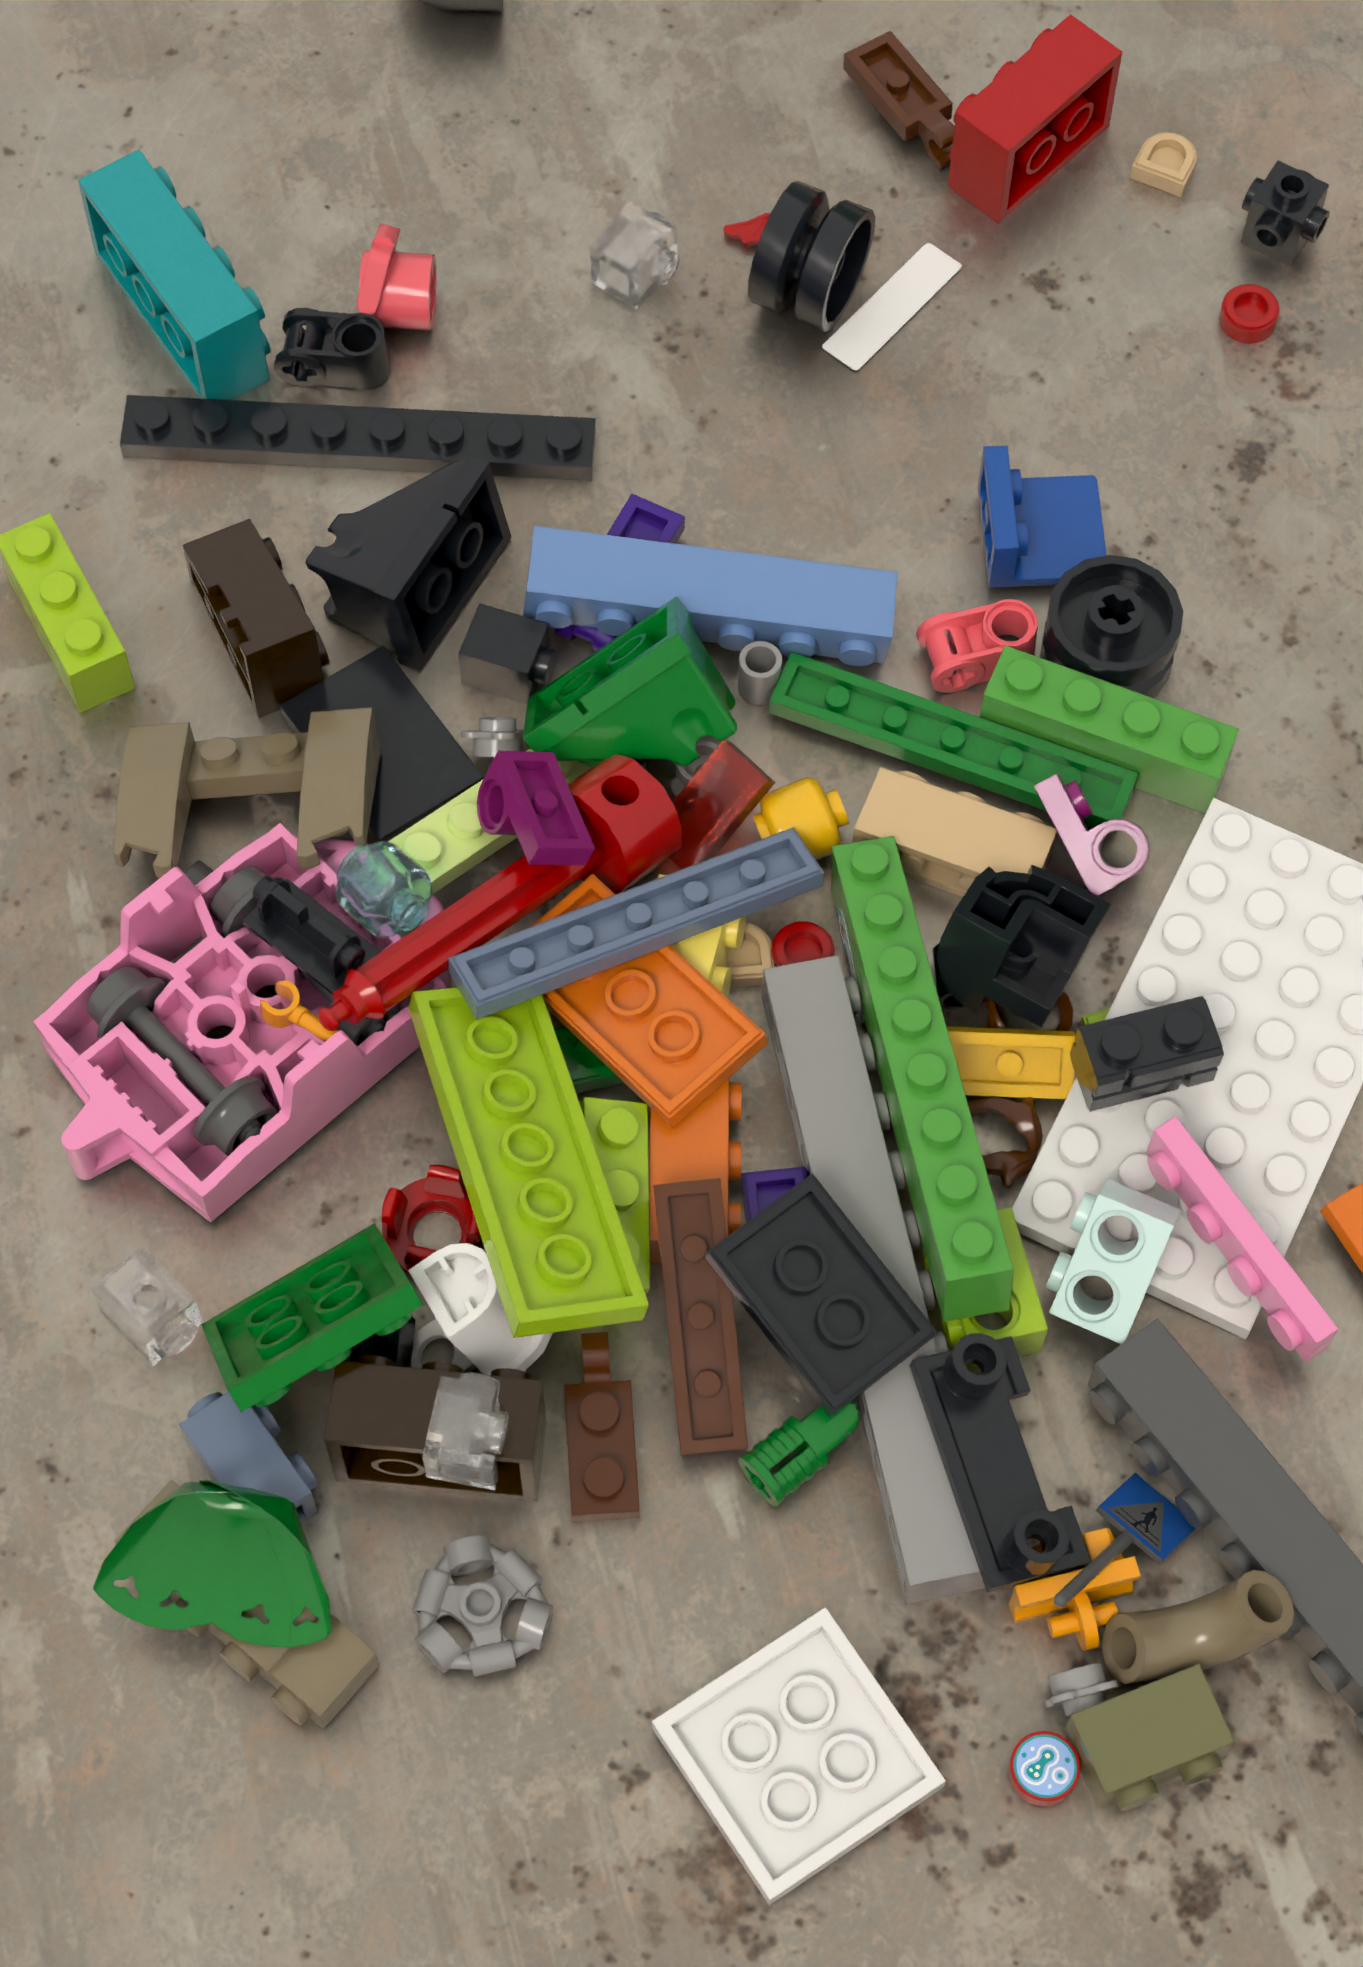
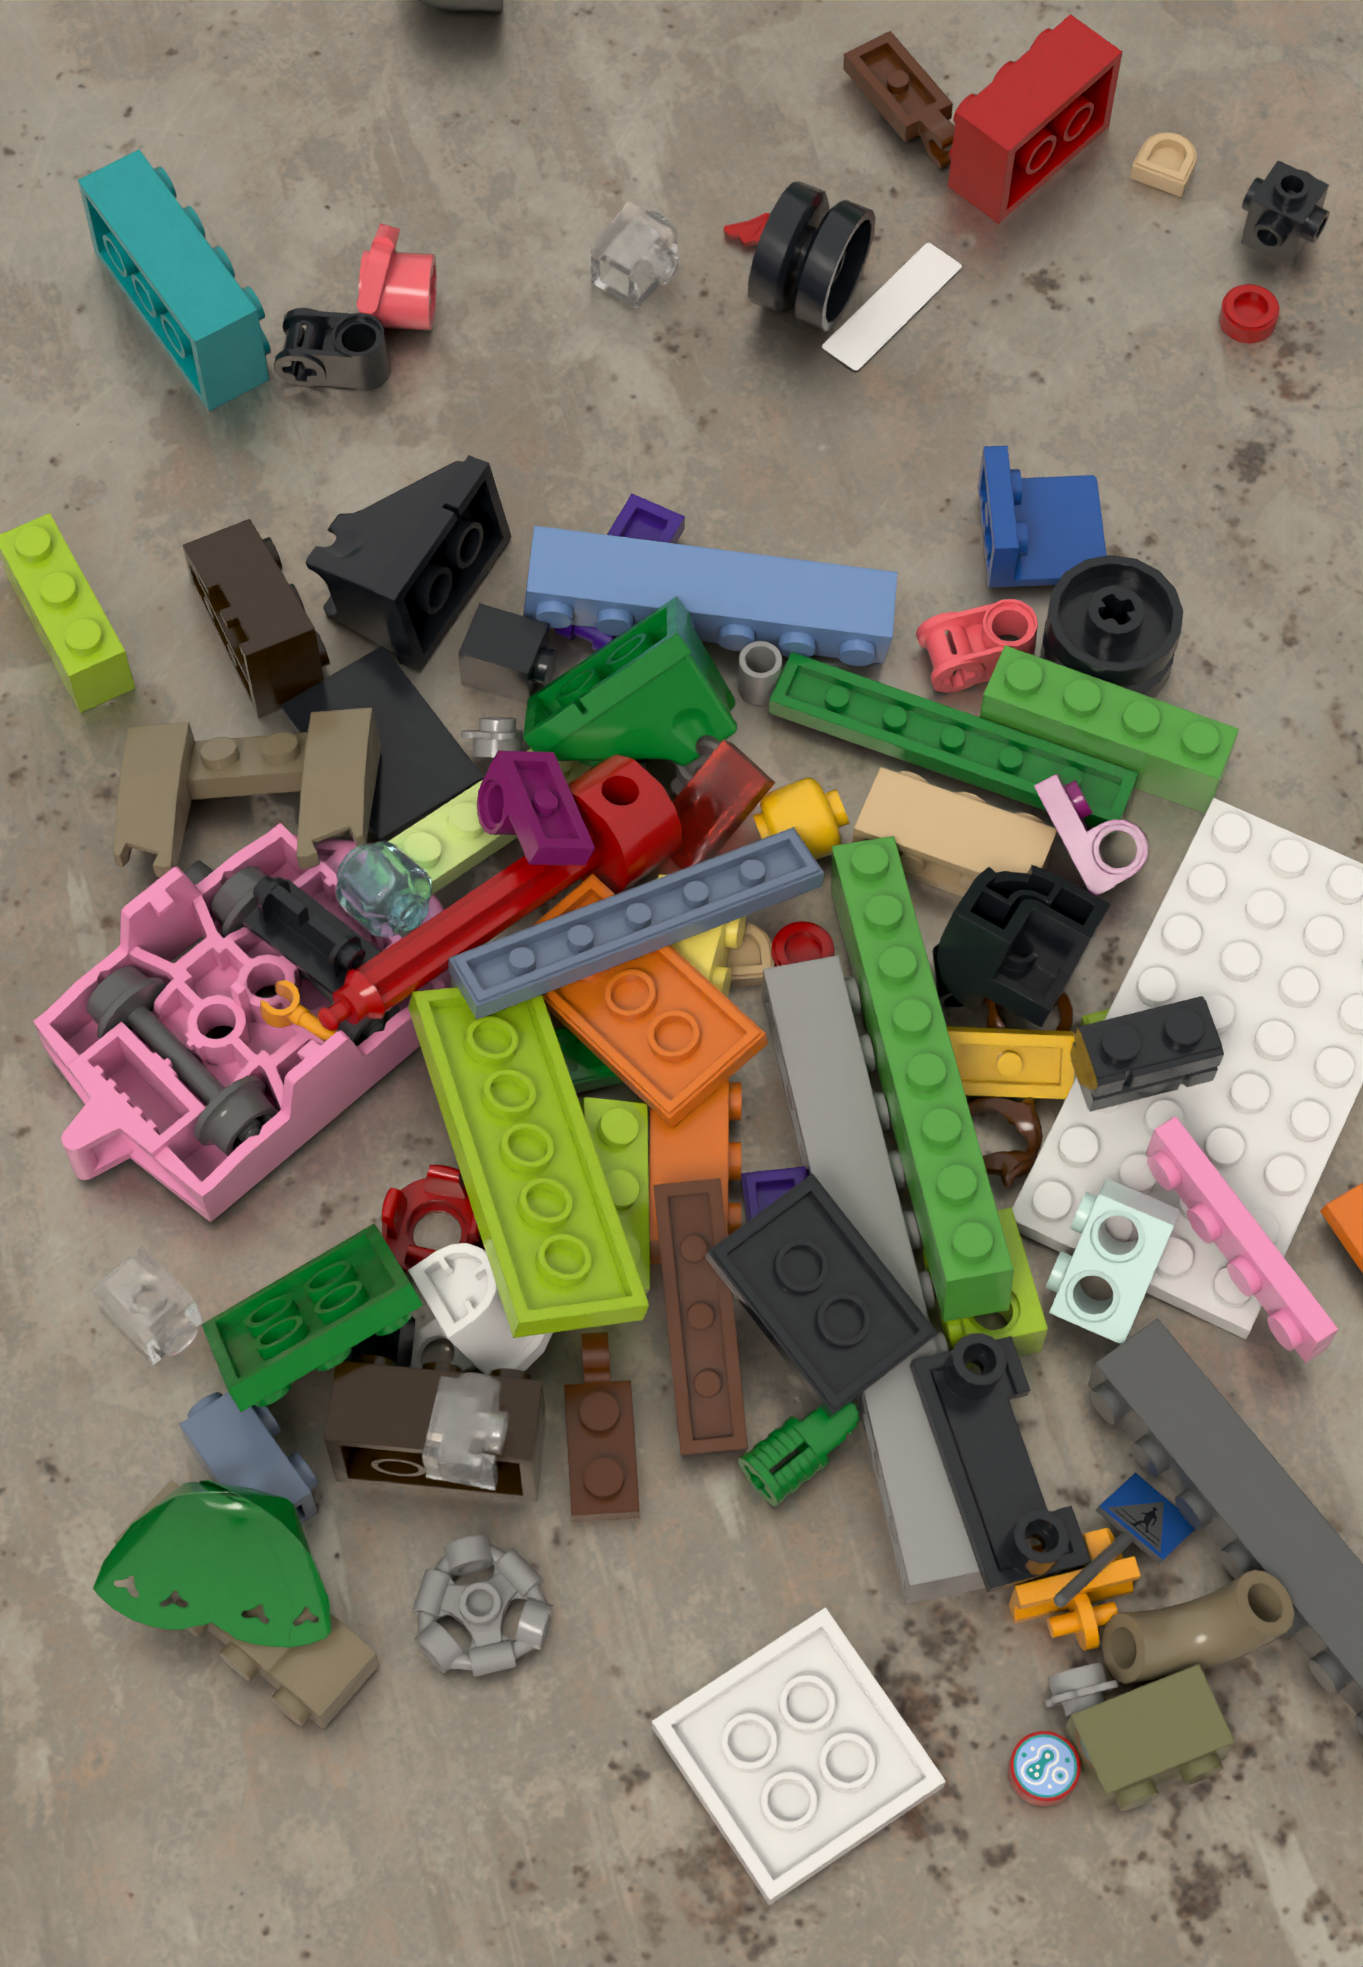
black plate [120,395,596,481] -> none
sticker [838,908,864,1024] -> none

